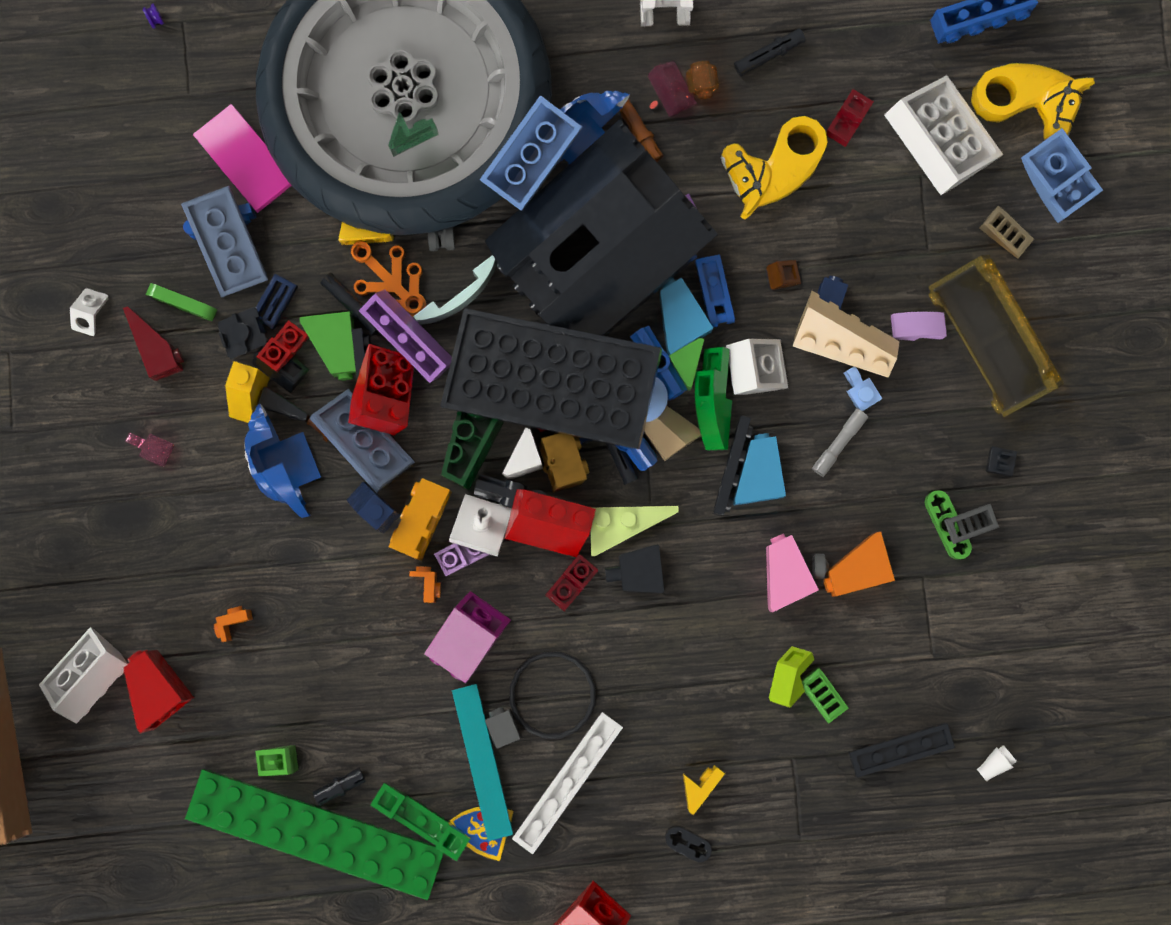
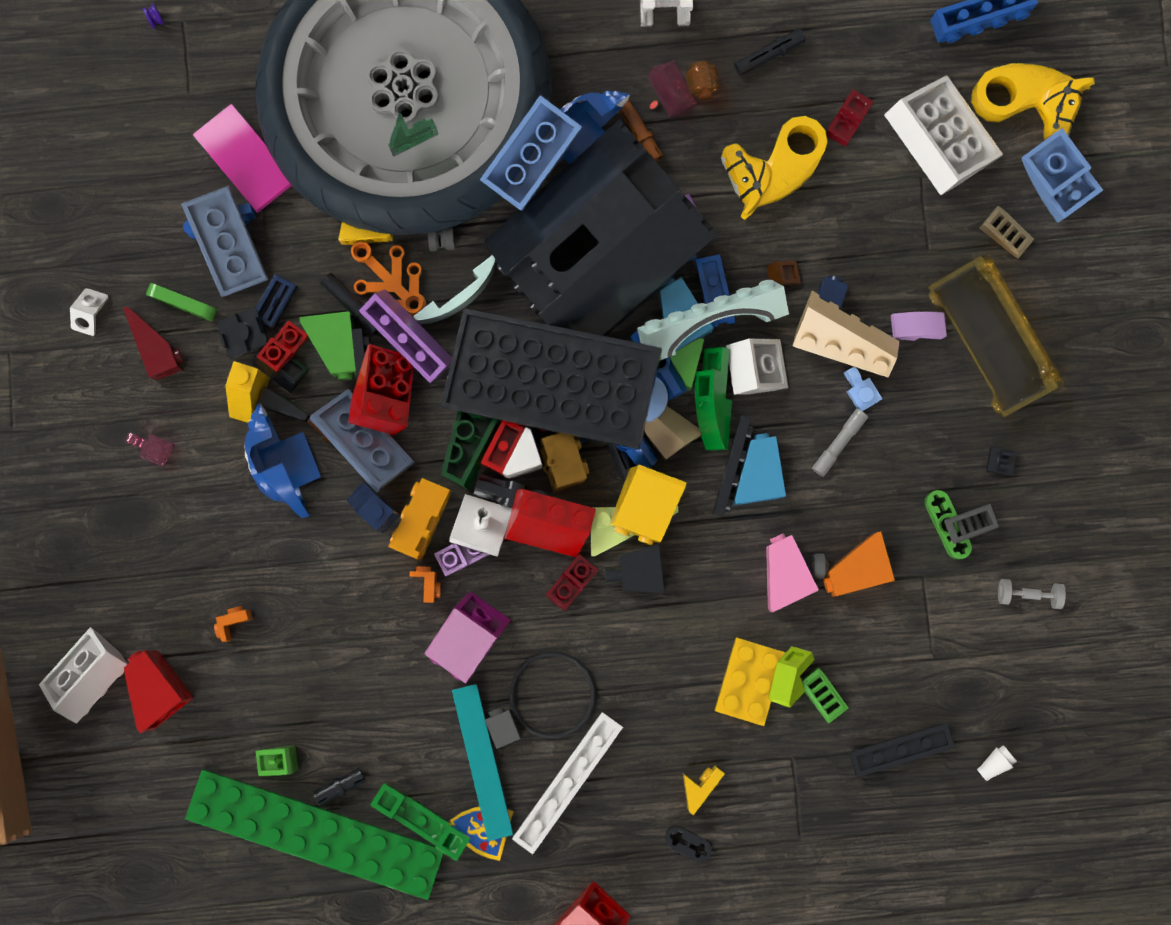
none -> red brick [481,421,525,476]
none -> yellow slope [609,465,687,545]
none -> light aqua arch [637,280,789,360]
none -> yellow plate [714,638,785,726]
none -> light grey wheel [998,579,1066,609]

